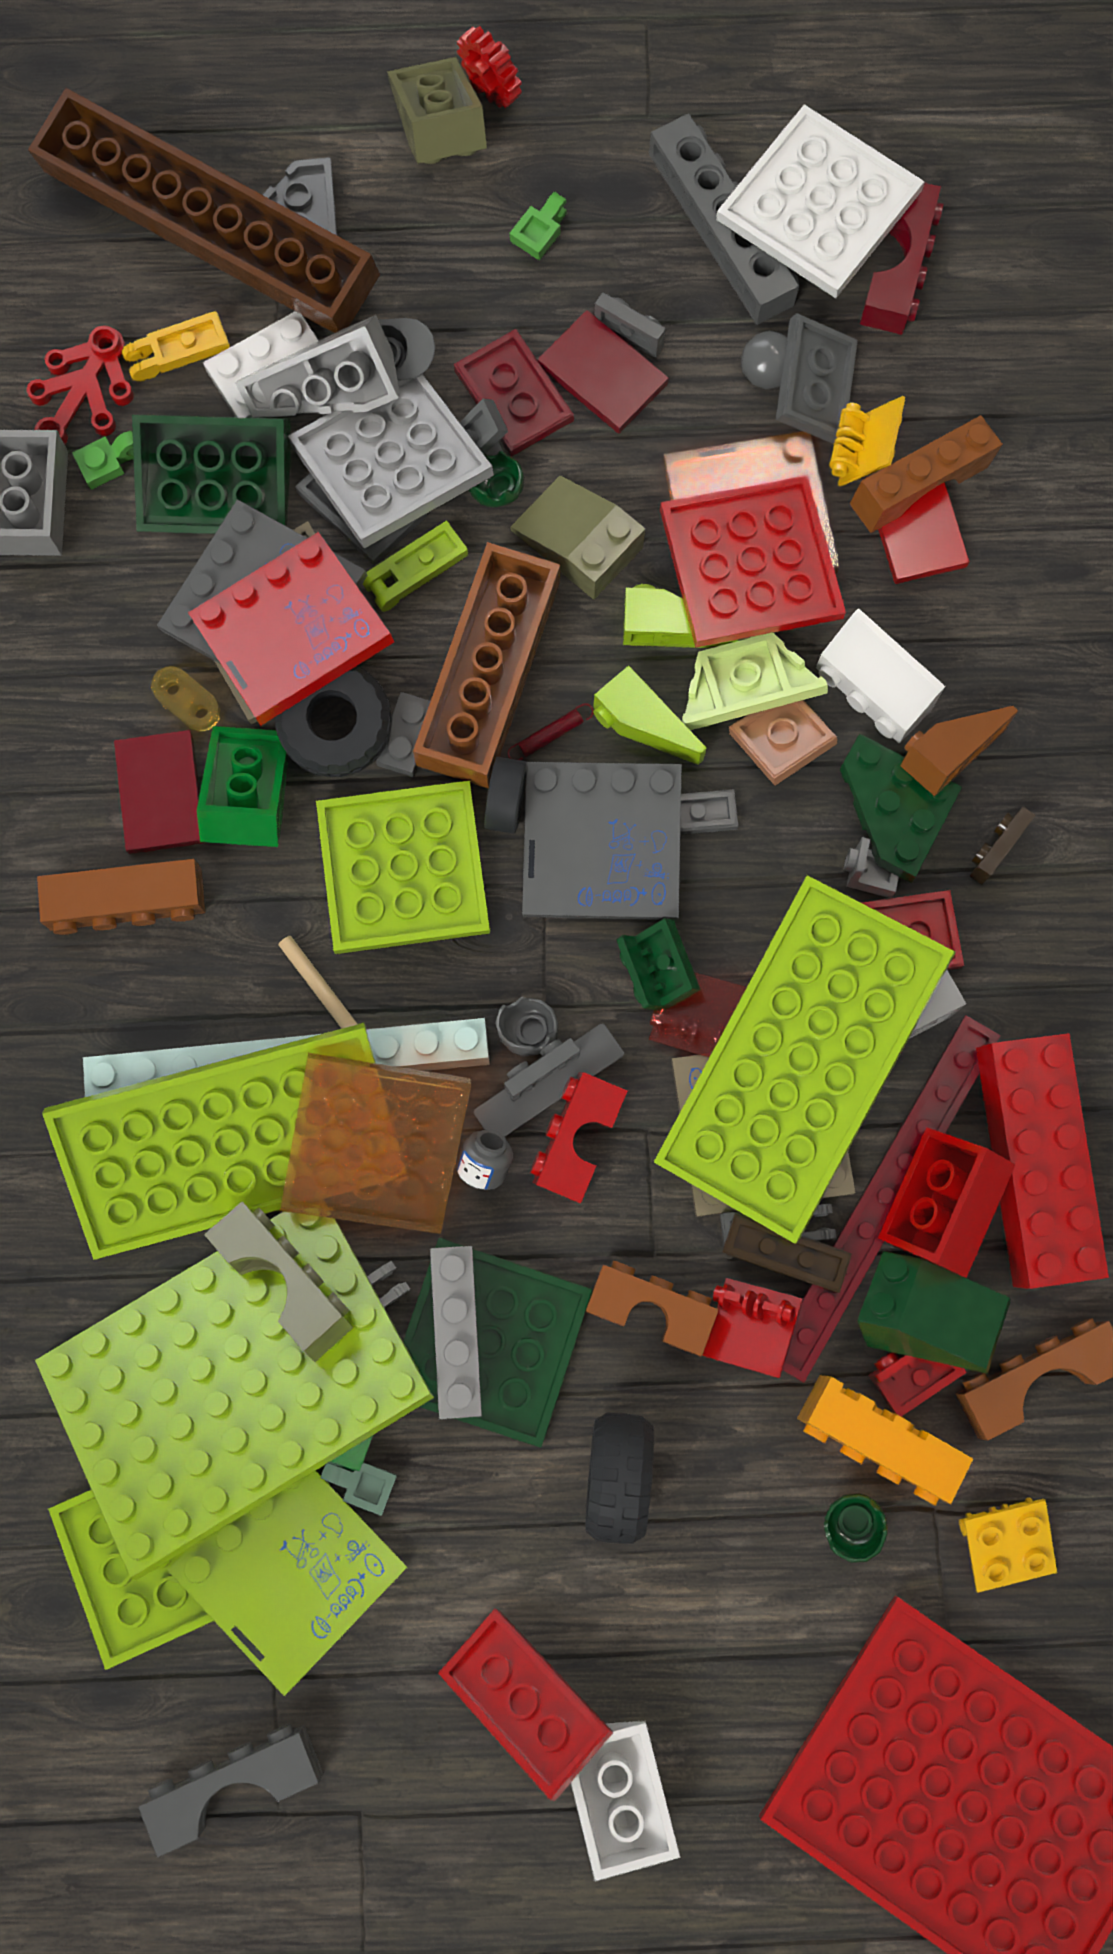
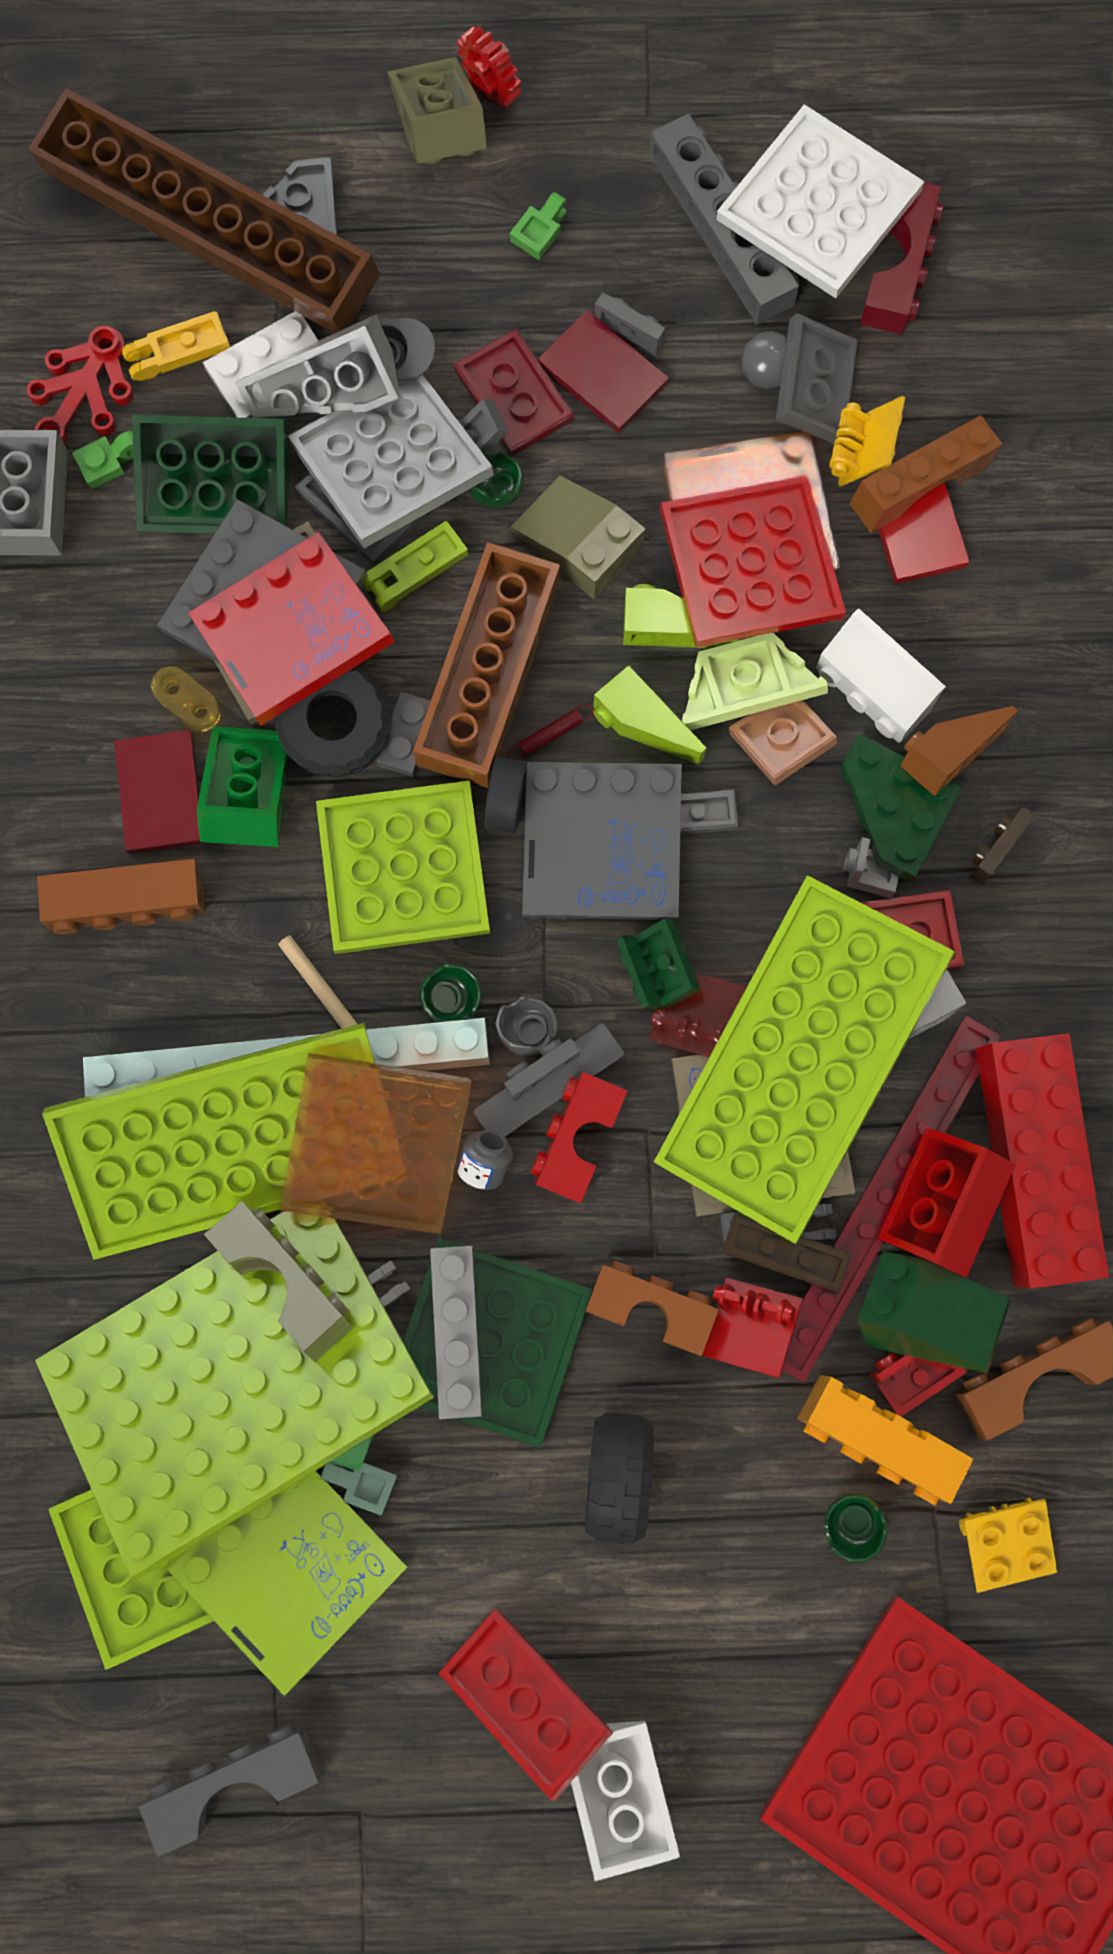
none -> dark green hair [419,964,482,1023]

